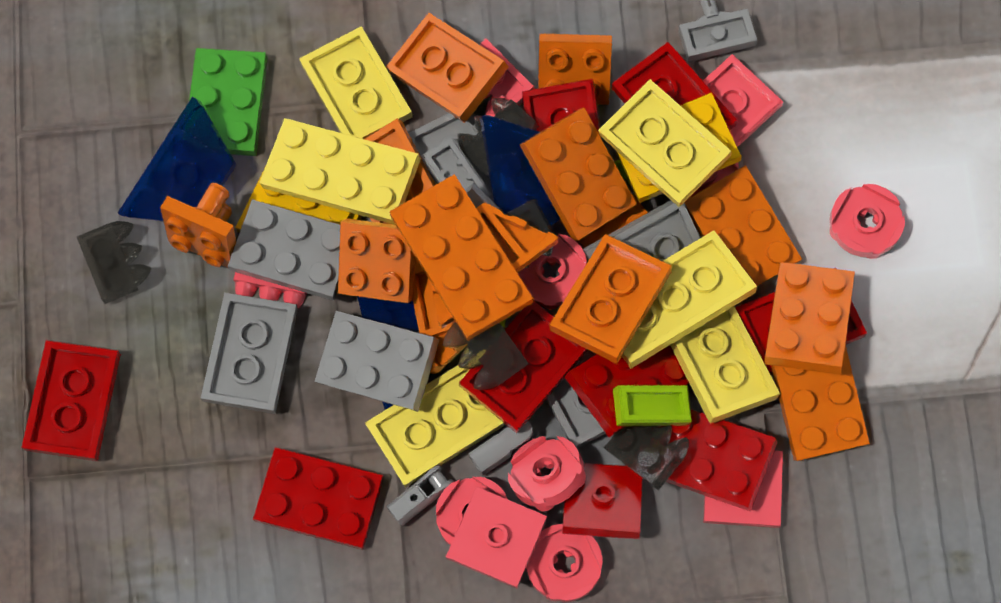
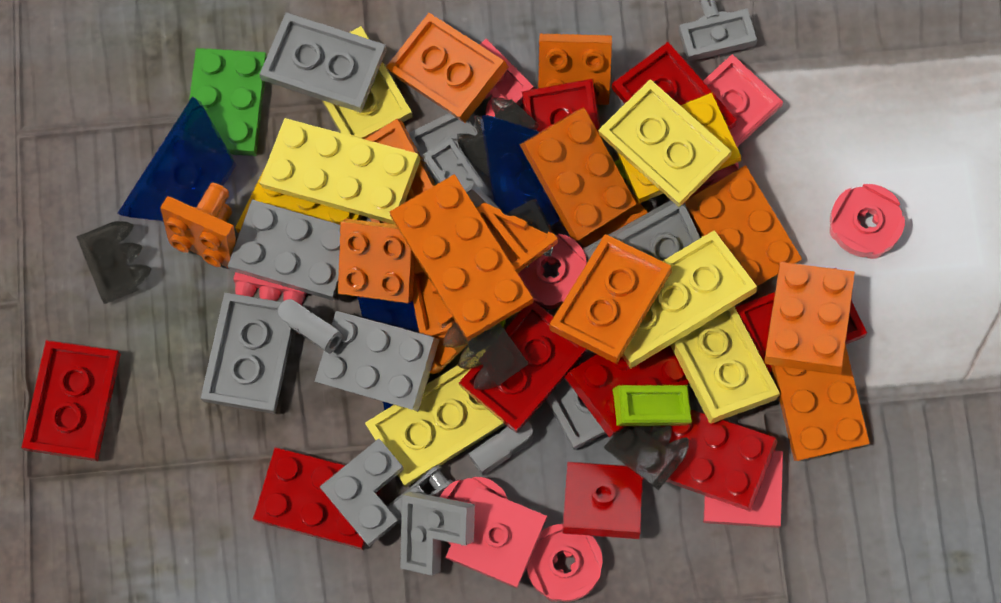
coral plate [508,436,586,512] -> none
none -> light grey plate [259,12,387,113]
none -> light grey bar [278,299,343,354]
none -> light grey plate [320,438,404,547]
none -> light grey plate [400,491,475,576]

